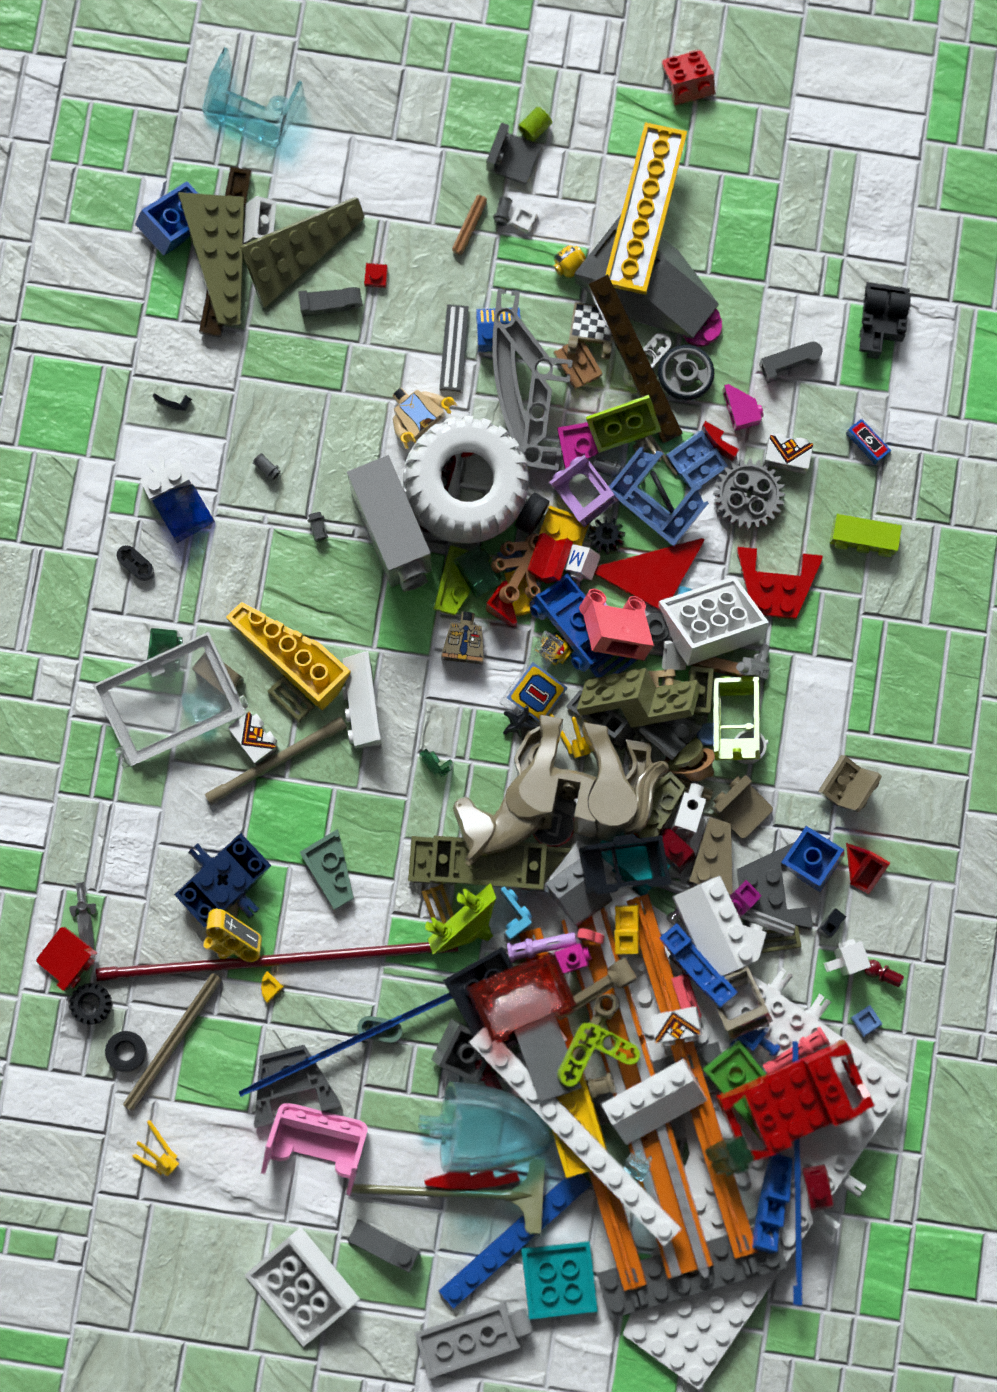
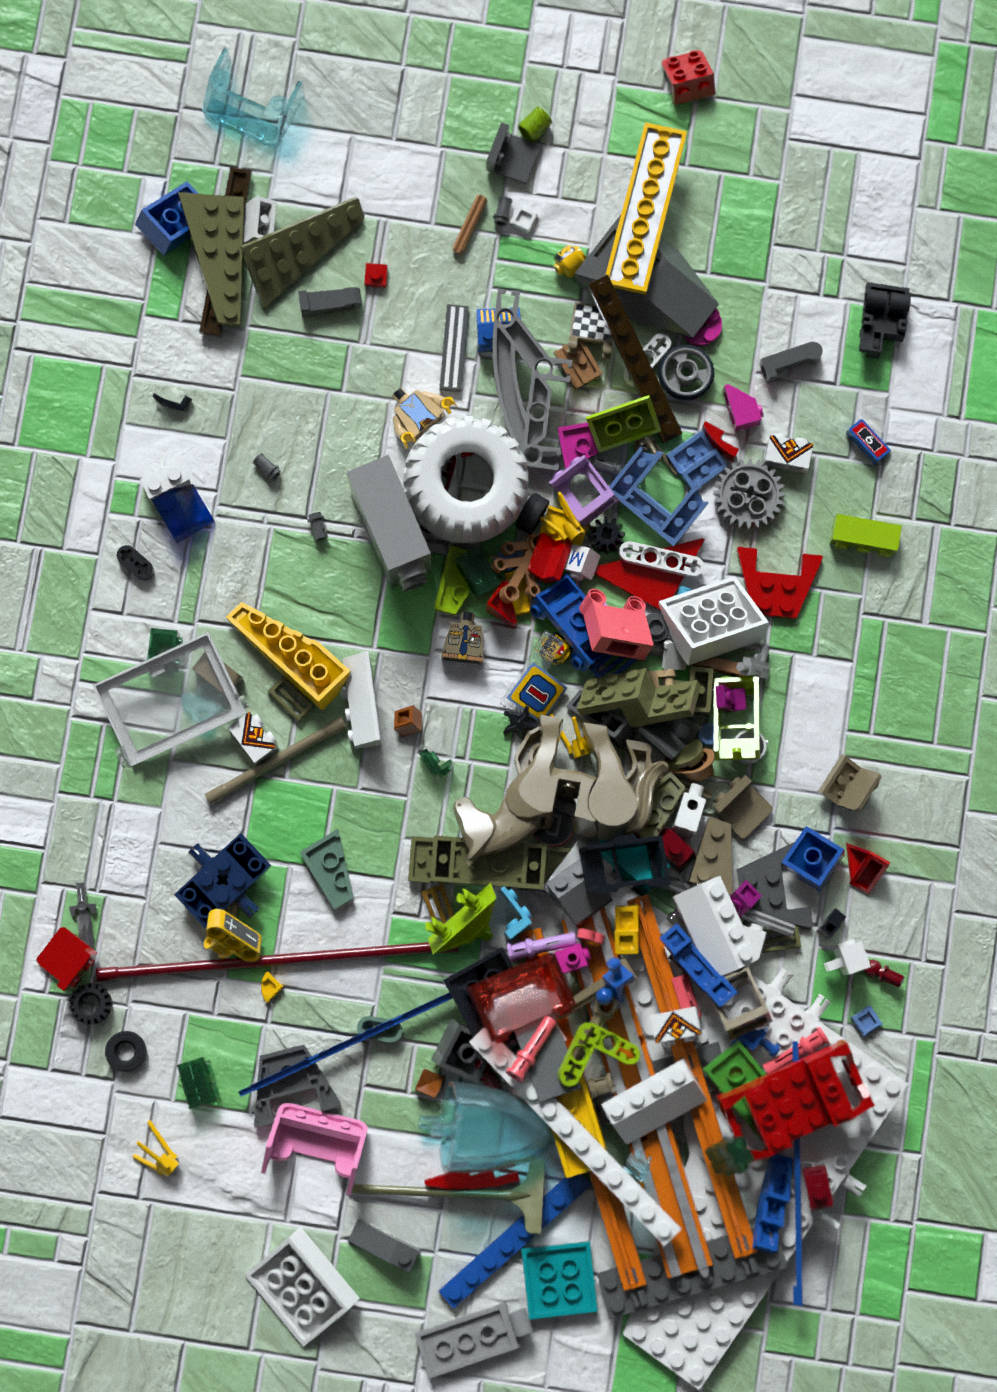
dark tan axle [123,973,222,1111] -> none
black tyre [650,471,674,513] -> none
none -> clear green brick [177,1057,220,1109]
none -> dark orange slope [394,705,422,737]
none -> dark orange slope [415,1068,445,1098]
none -> coral pin [506,1016,557,1083]
none -> yellow plant [540,492,585,542]
none -> blue piece [596,958,635,1005]
none -> white beam [619,541,704,578]
none -> magenta bracket [715,685,747,713]

